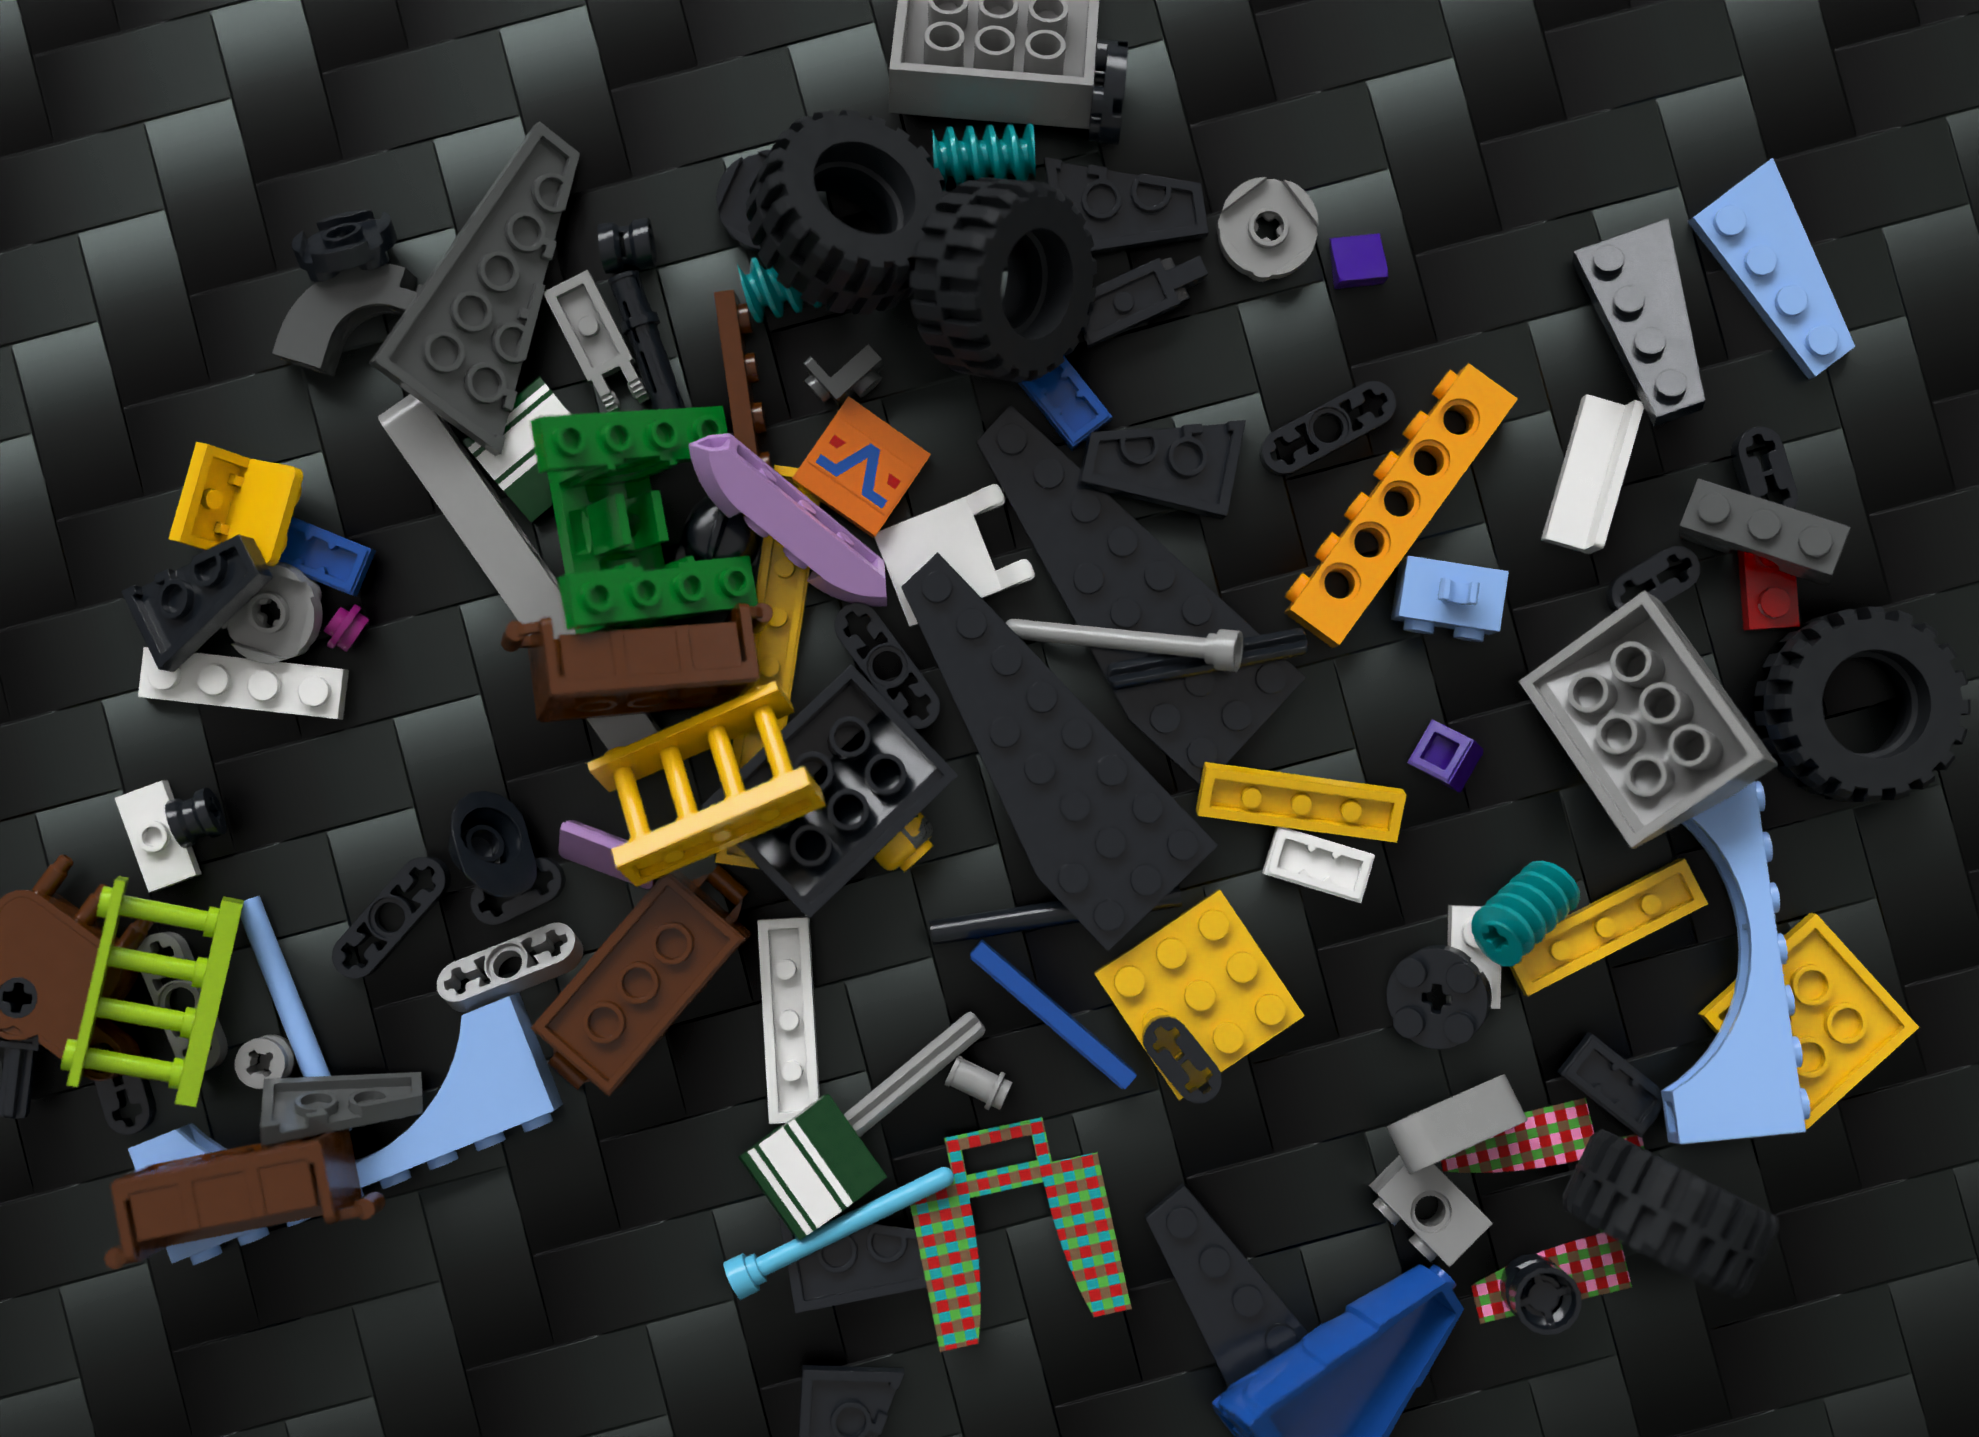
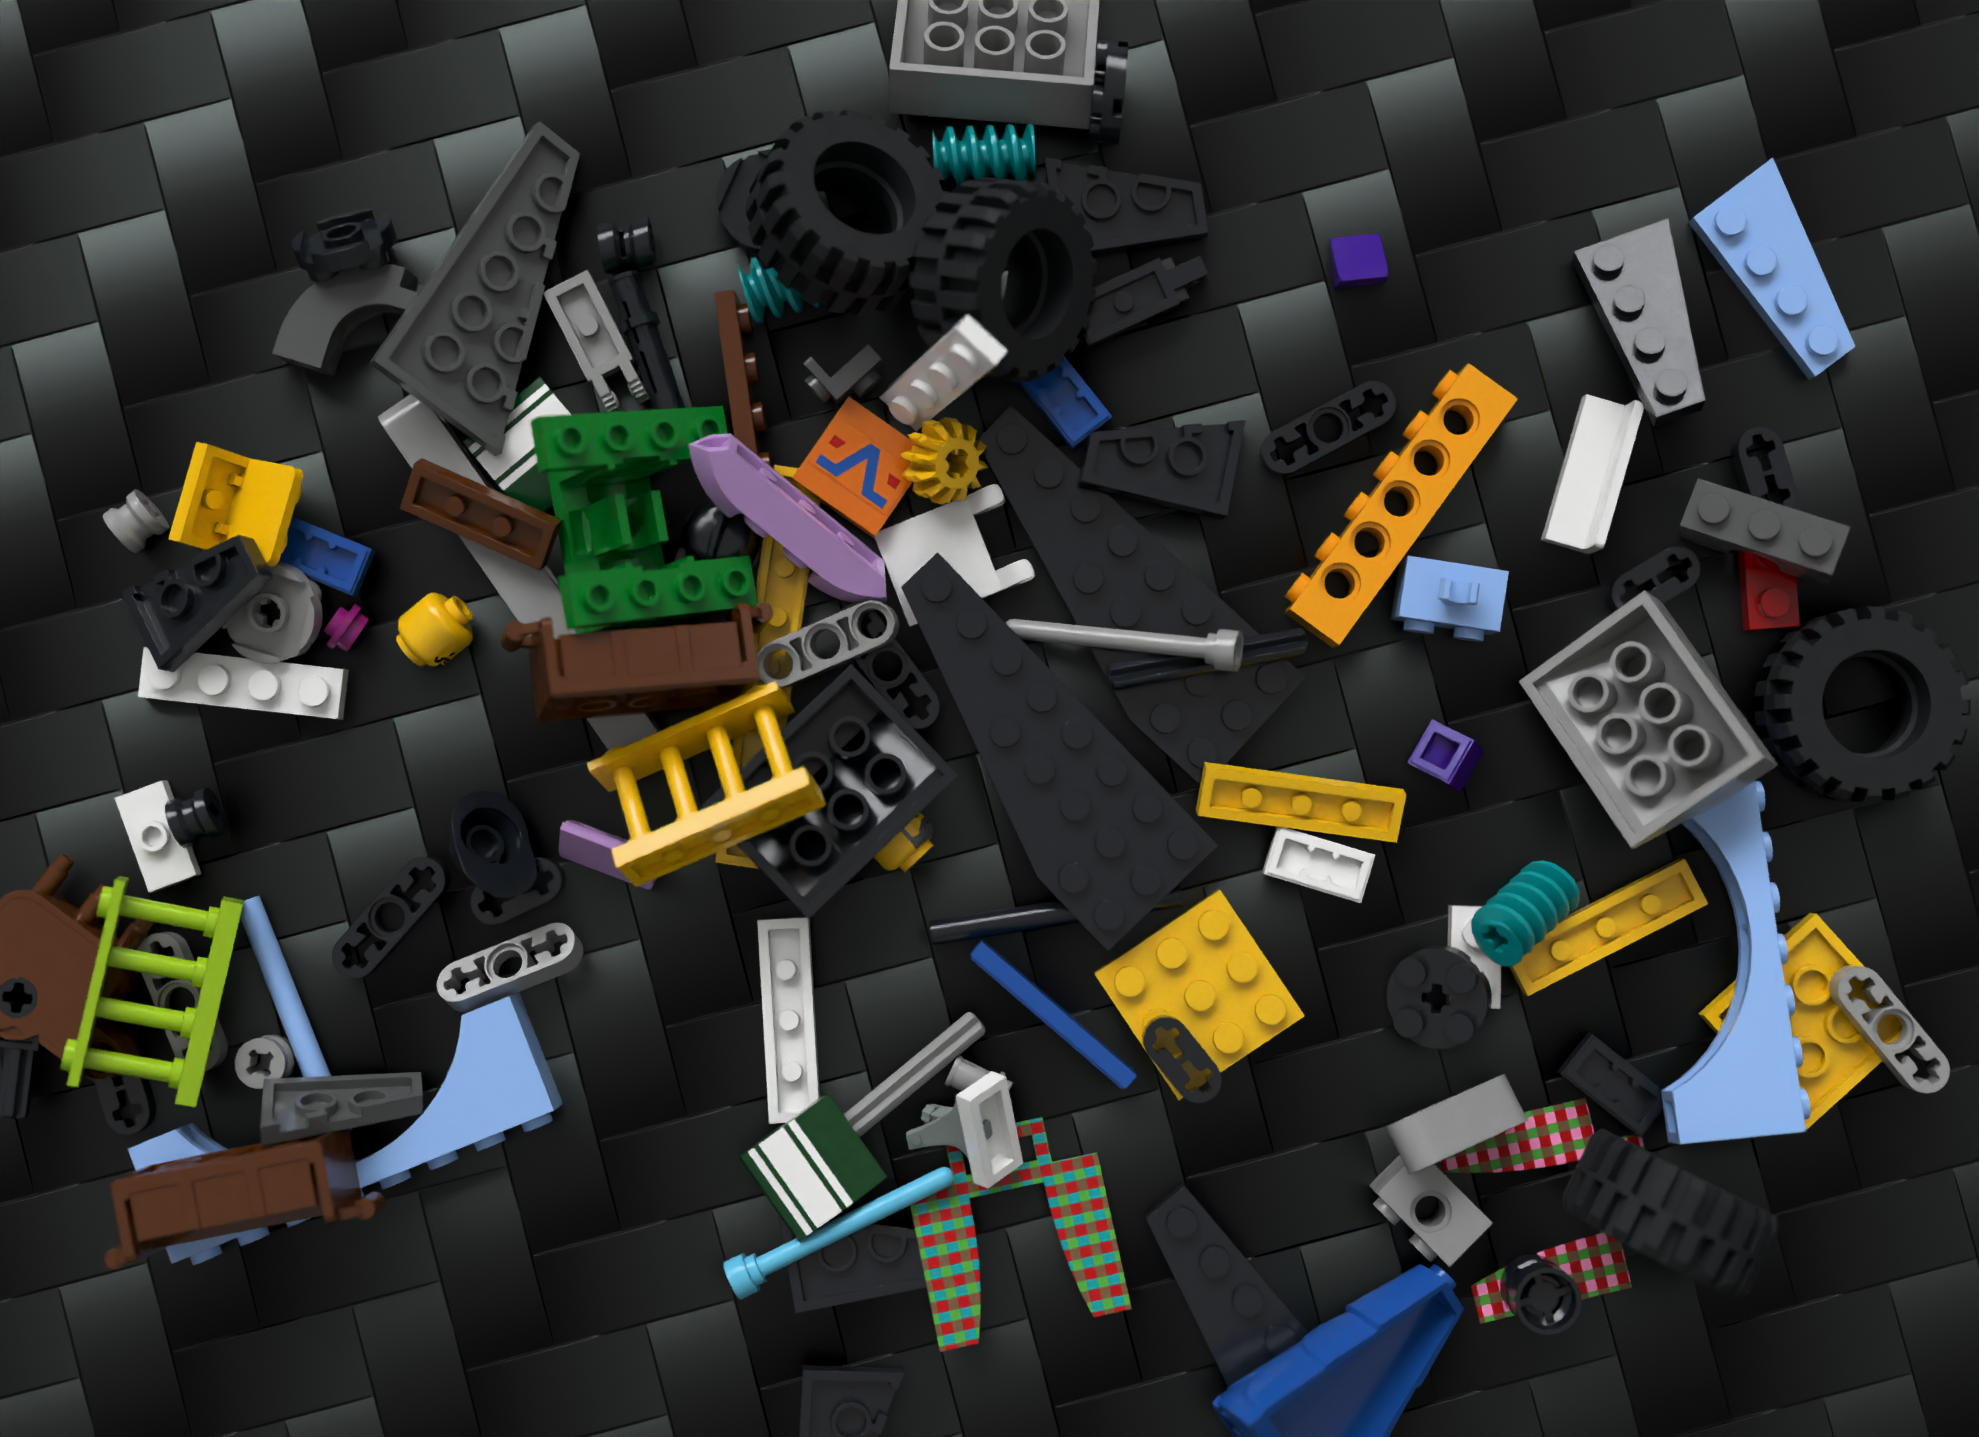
reddish brown container [531,865,752,1096] -> none
light grey plate [1216,177,1318,282] -> none
none -> light grey wheel [102,489,169,554]
none -> yellow head [396,592,473,668]
none -> reddish brown plate [400,458,562,571]
none -> light grey beam [757,600,899,688]
none -> white plate [879,315,1007,432]
none -> yellow gear [900,417,989,505]
none -> white piece [906,1071,1023,1189]
none -> light grey beam [1829,965,1950,1093]

